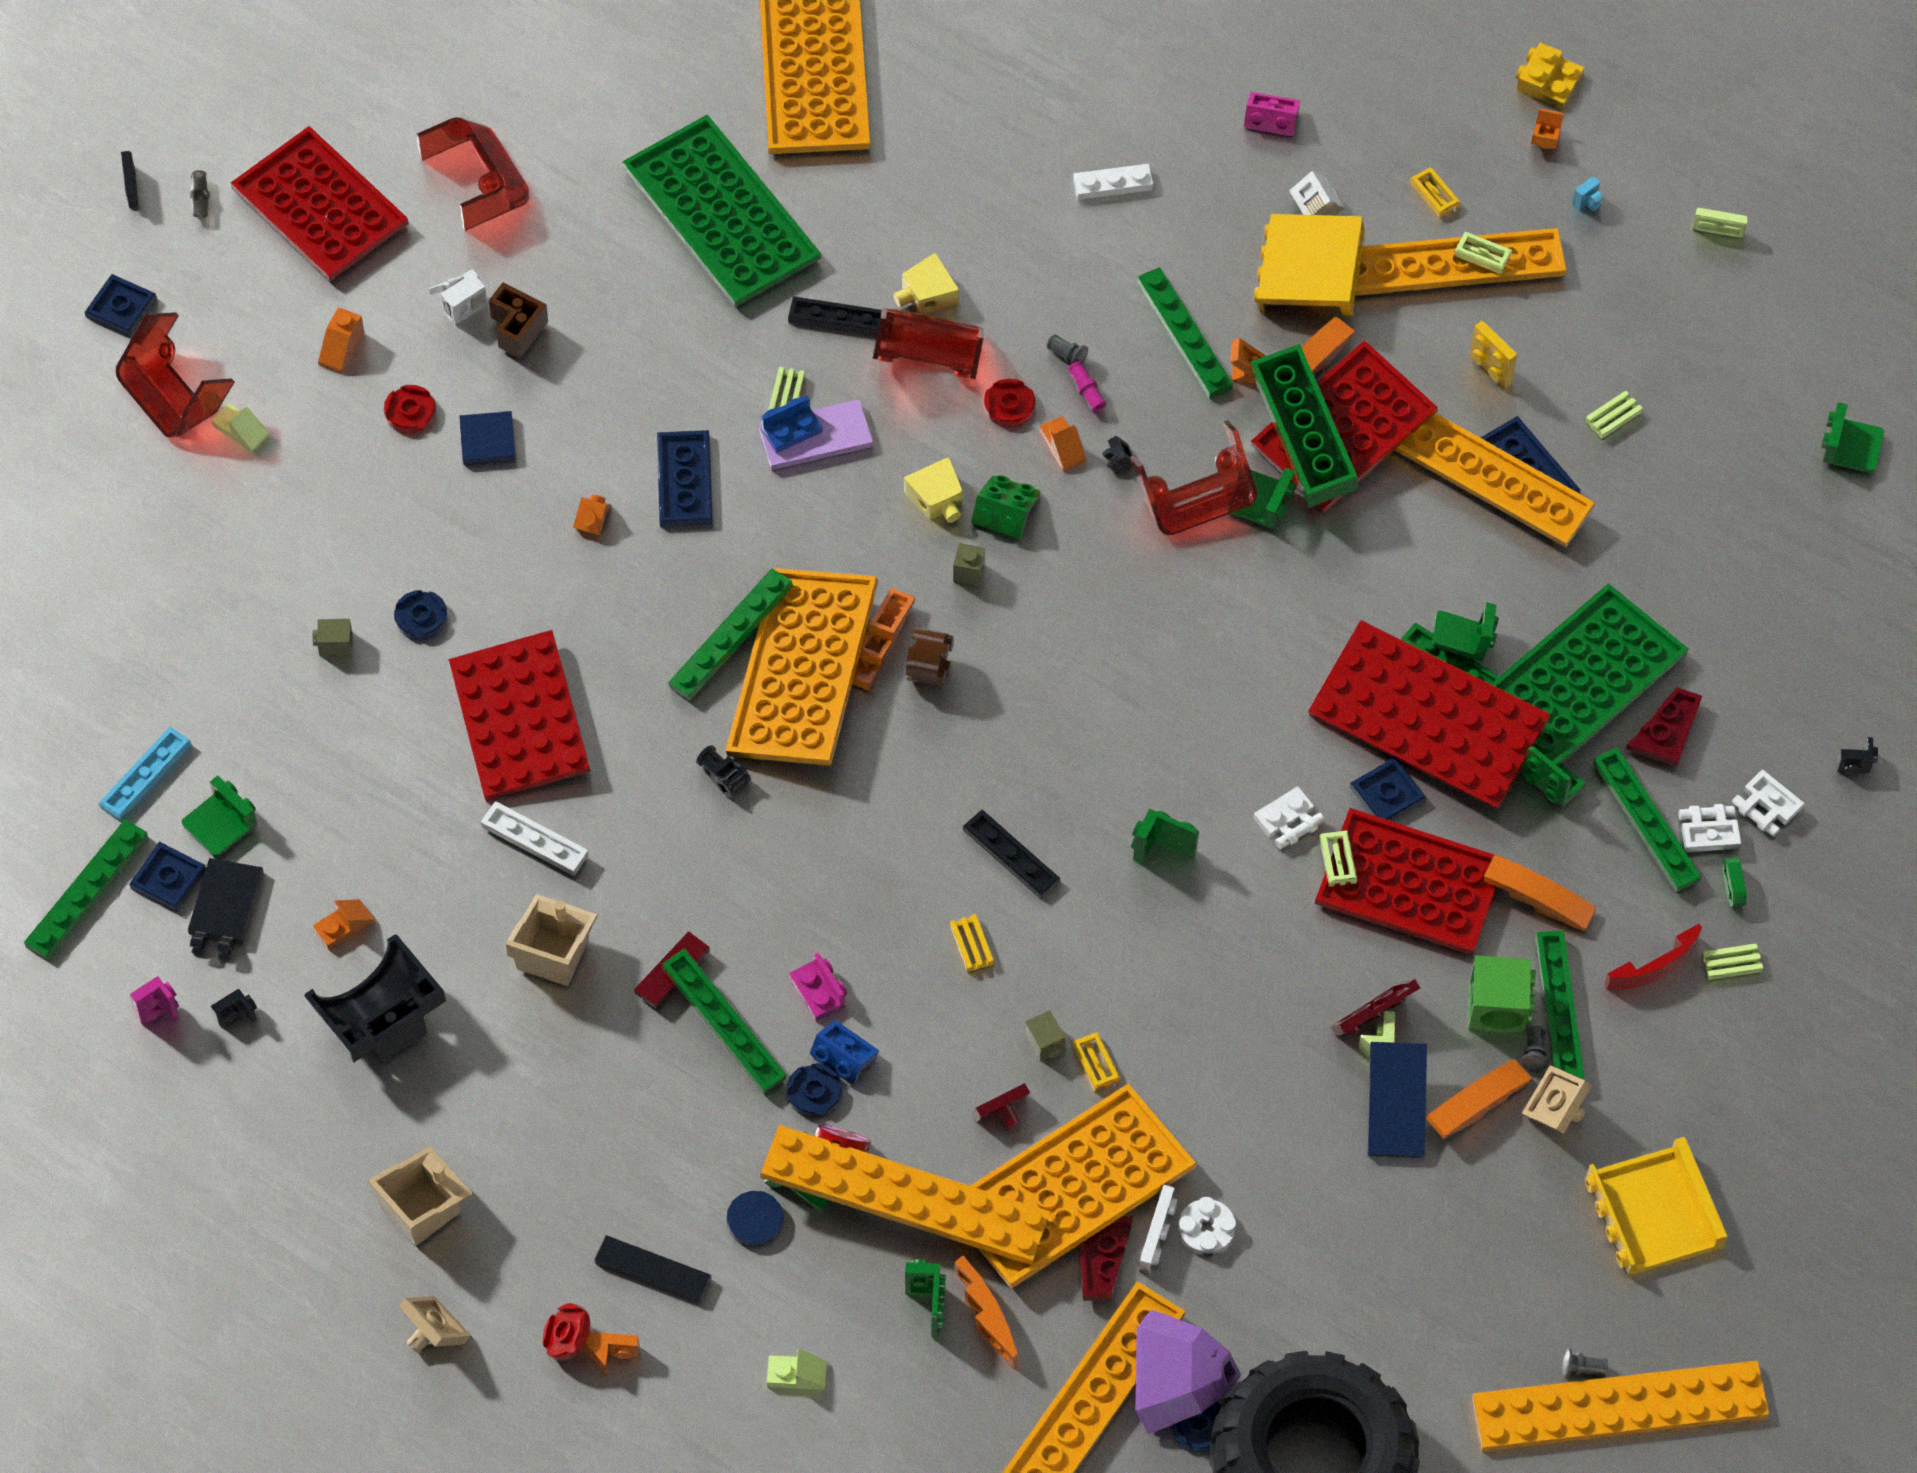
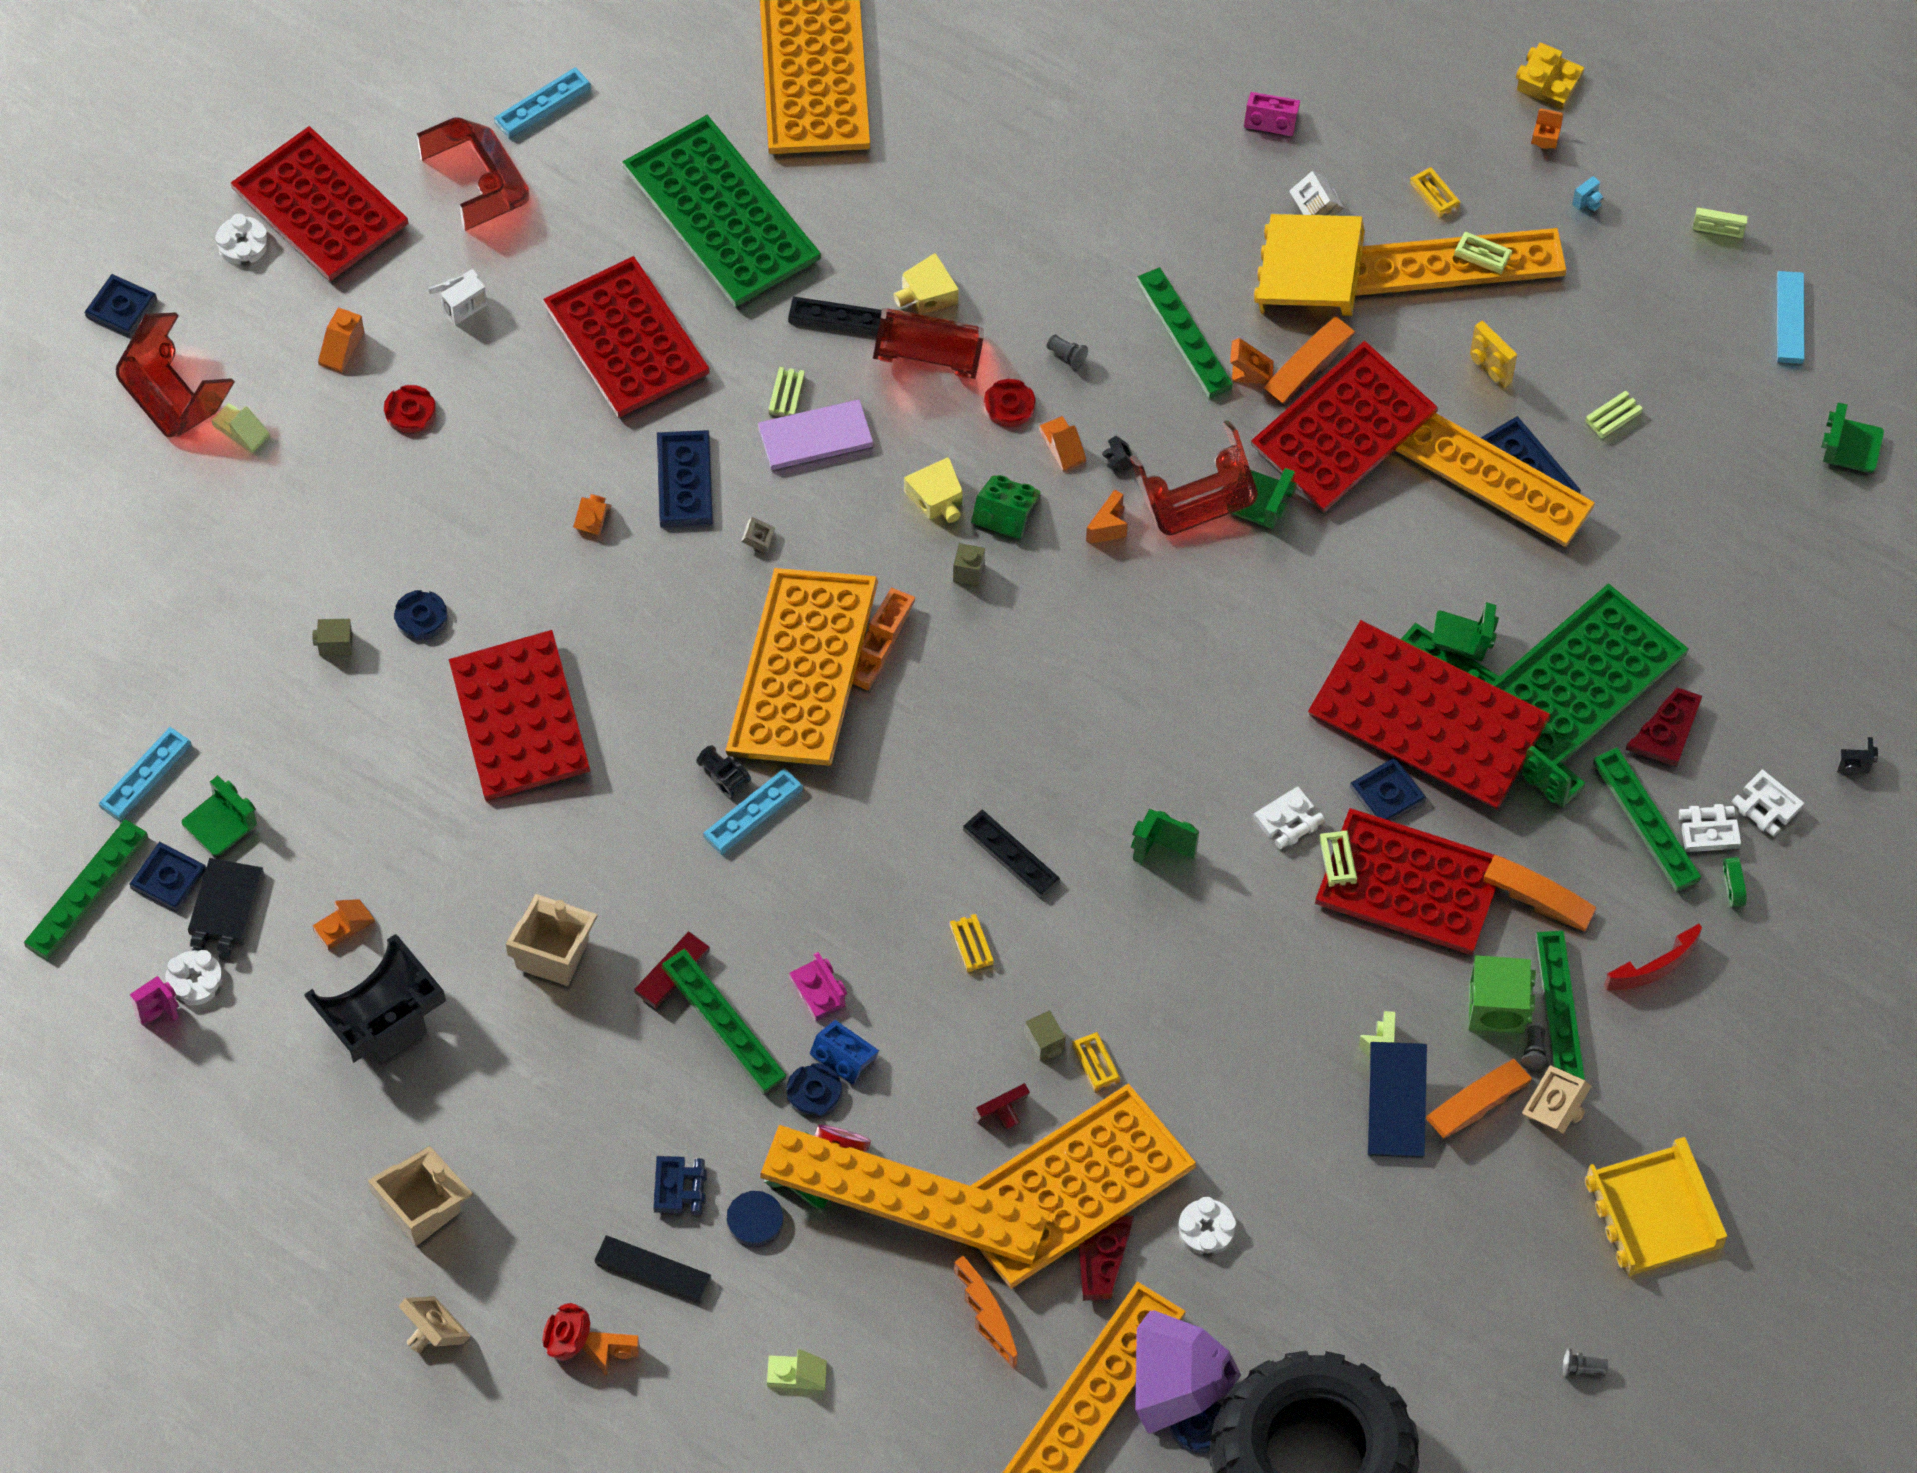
black tile [121,151,139,208] -> none
clear smoke axle [189,170,210,219] -> none
black bracket [210,988,257,1026] -> none
dark blue tile [459,411,516,465] -> none
white plate [481,801,589,876] -> none
reddish brown brick [489,282,548,359] -> none
green plate [668,568,794,701] -> none
blue bracket [761,396,822,453] -> none
green bracket [905,1259,946,1337] -> none
reddish brown brick [906,628,954,686] -> none
dark pink pin [1067,361,1107,413] -> none
white plate [1073,164,1153,200] -> none
white plate [1139,1185,1178,1275] -> none
green brick [1251,344,1358,508] -> none
dark red wing [1330,979,1421,1037] -> none
light orange plate [1472,1360,1769,1452] -> none
yellowish green tile [1702,943,1763,980] -> none
none -> white plate [165,950,223,1005]
none -> white plate [215,214,268,264]
none -> medium azure tile [494,67,591,139]
none -> red plate [543,256,710,418]
none -> dark blue plate [653,1156,707,1215]
none -> medium azure tile [703,768,803,855]
none -> dark tan tile [741,517,775,553]
none -> orange slope [1086,490,1128,544]
none -> medium azure tile [1777,271,1804,364]

